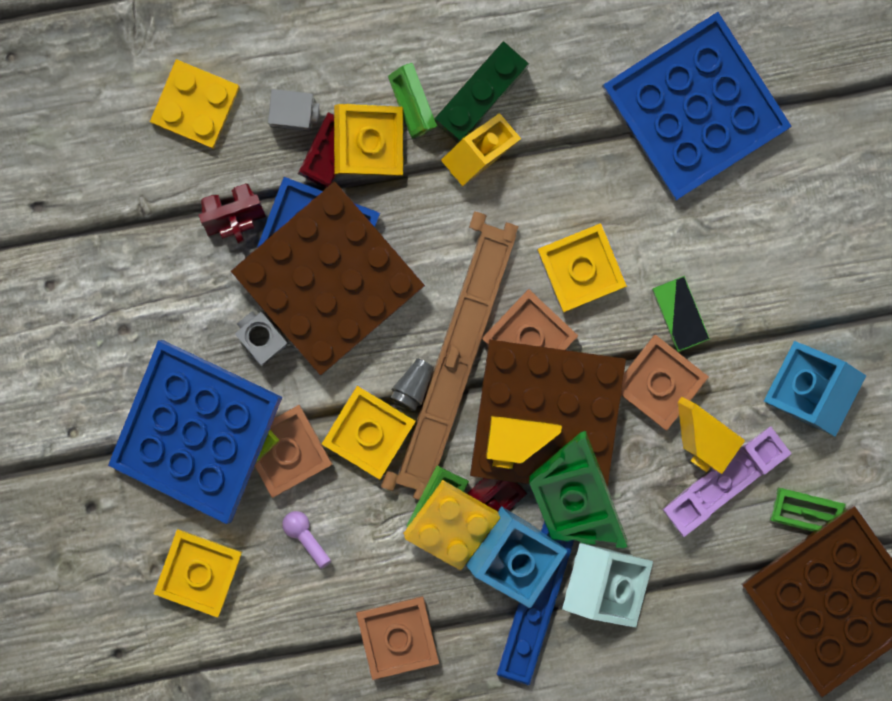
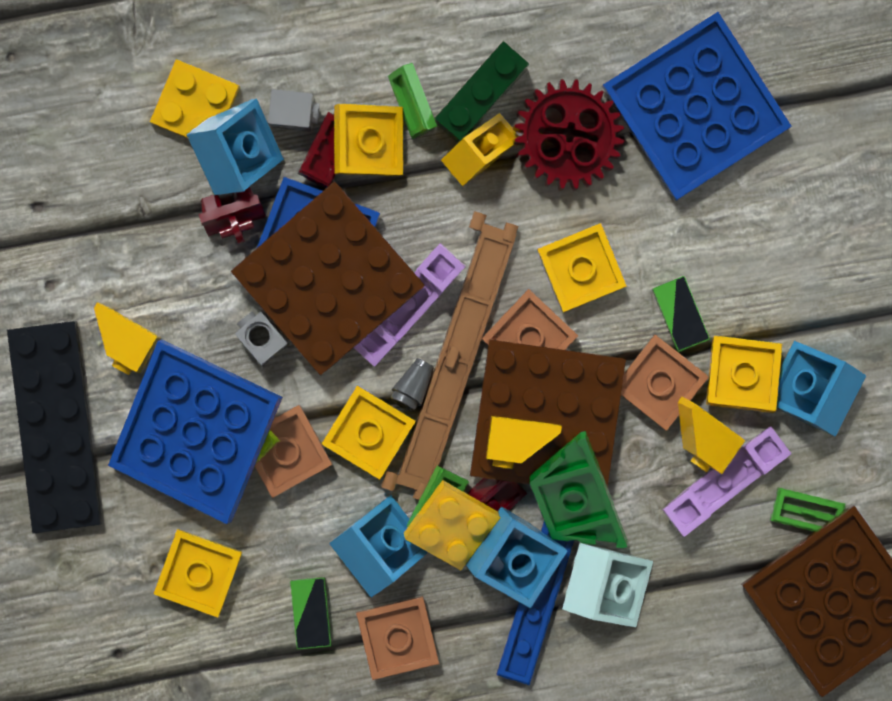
lavender bar [282,511,331,569] -> none
none -> black plate [7,321,102,534]
none -> yellow slope [94,302,161,375]
none -> dark azure slope [186,98,284,195]
none -> black tile [290,577,332,649]
none -> dark azure slope [329,495,428,598]
none -> lavender slope [354,243,466,367]
none -> dark red gear [513,79,624,191]
none -> yellow plate [706,336,782,413]

